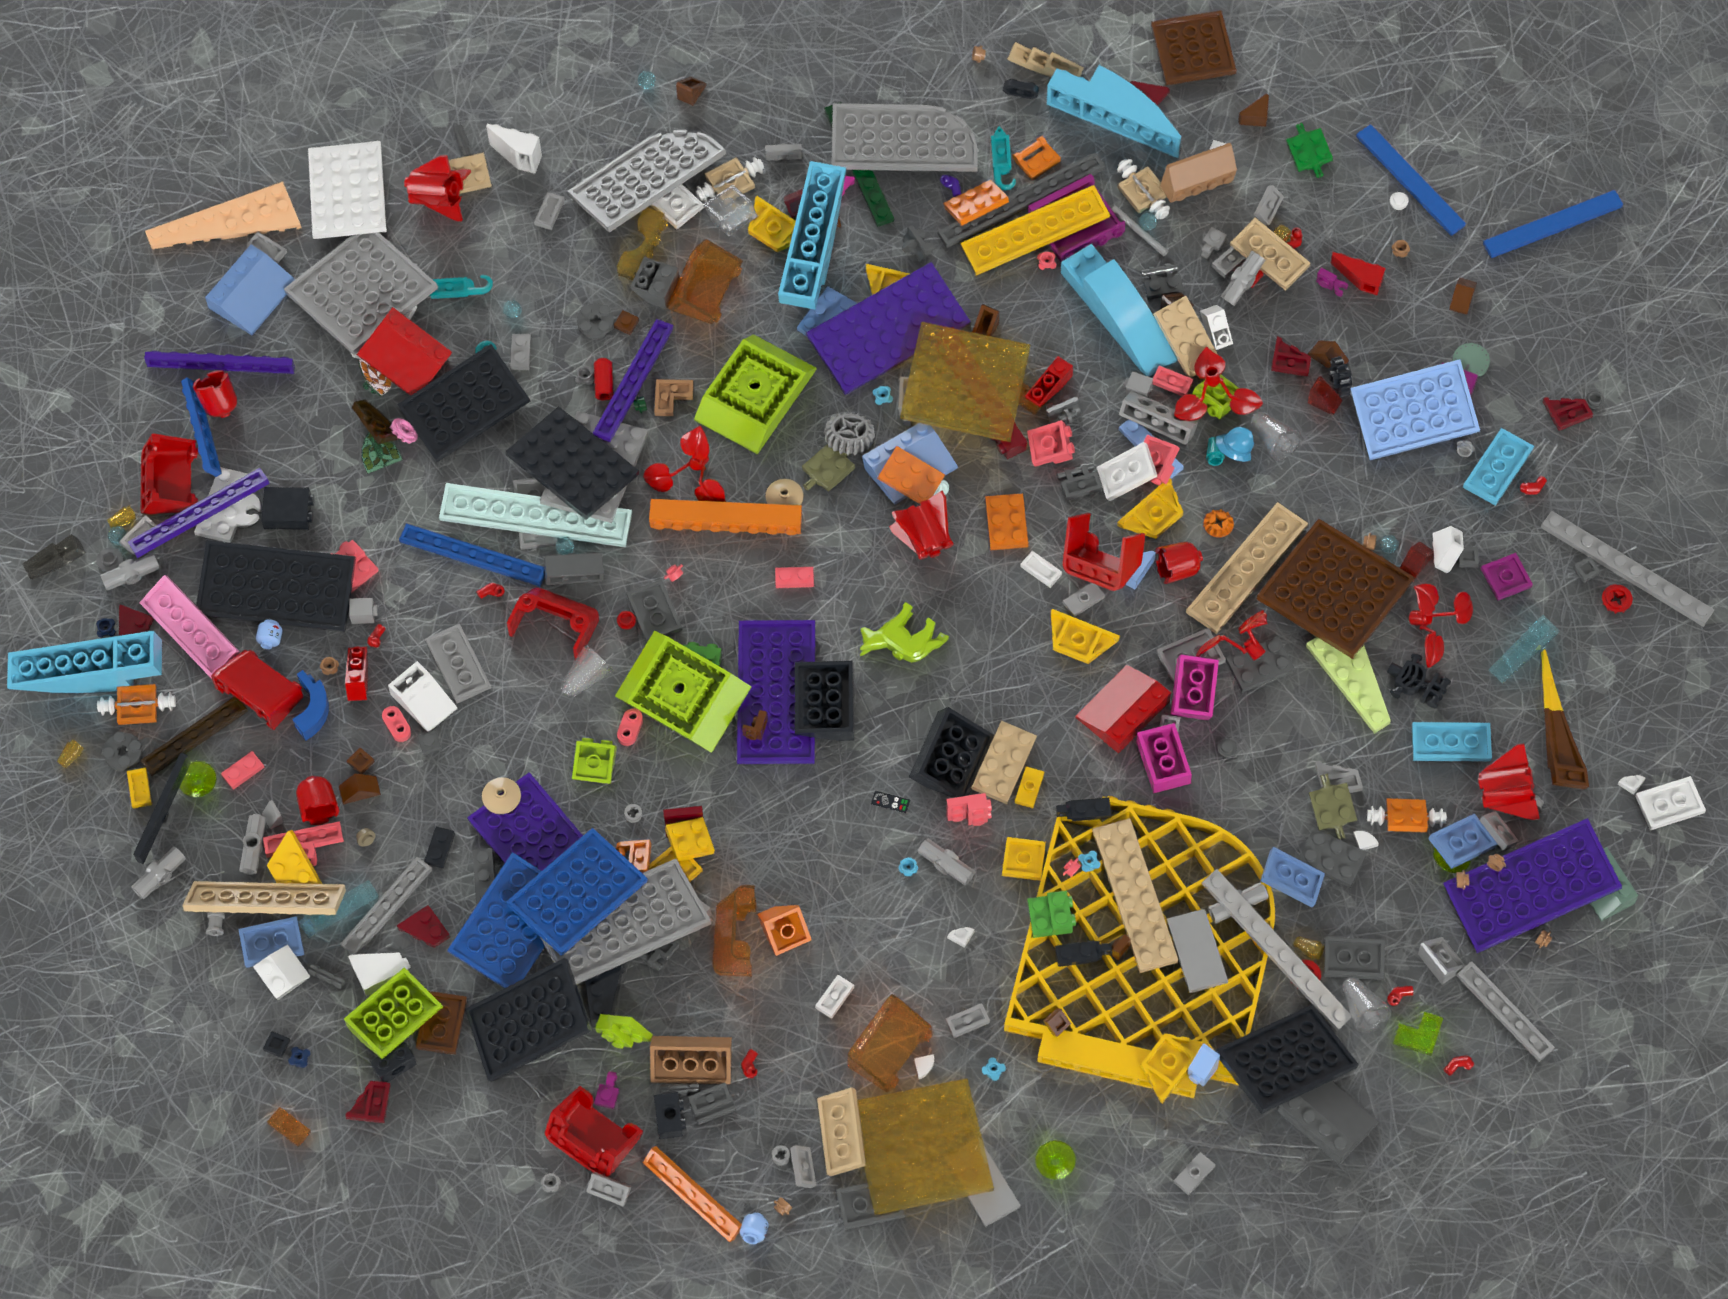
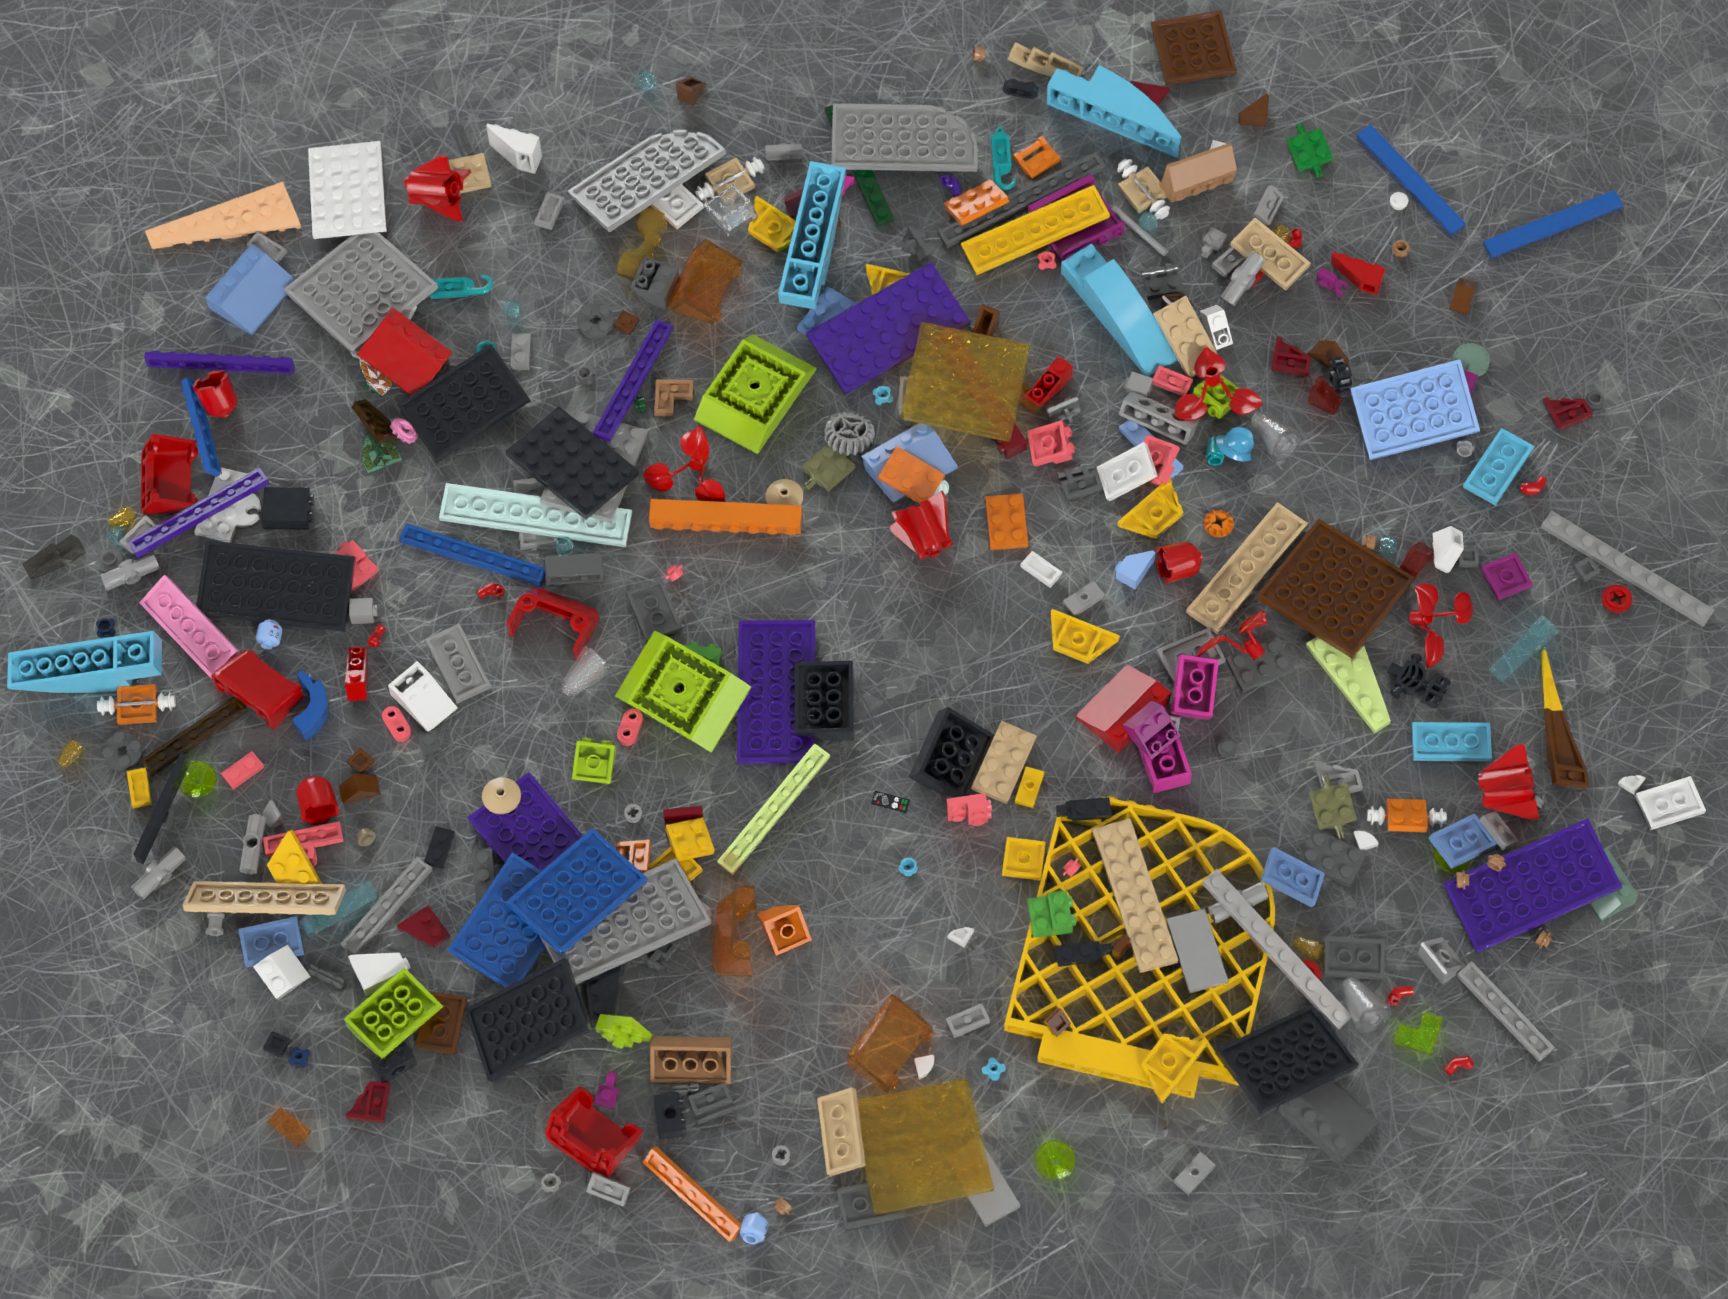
dark red wing [119,604,154,636] -> none
medium nougat plate [320,657,339,675] -> none
red brick [594,358,614,401] -> none
red plate [617,611,636,630] -> none
red arm [741,1049,758,1078] -> none
reddish brown bracket [742,710,768,740] -> none
coral plate [775,567,814,588] -> none
light grey plate [790,1145,816,1188] -> none
white plate [815,975,854,1019] -> none
lime animal [860,602,949,663] -> none
light grey piece [918,838,975,885] -> none
red windscreen [1063,513,1145,591] -> none
medium azure plate [1078,851,1100,872] -> none
light blue slope [1187,1044,1220,1087] -> none
none -> yellowish green plate [717,744,830,875]
none -> magenta slope [1122,701,1181,759]

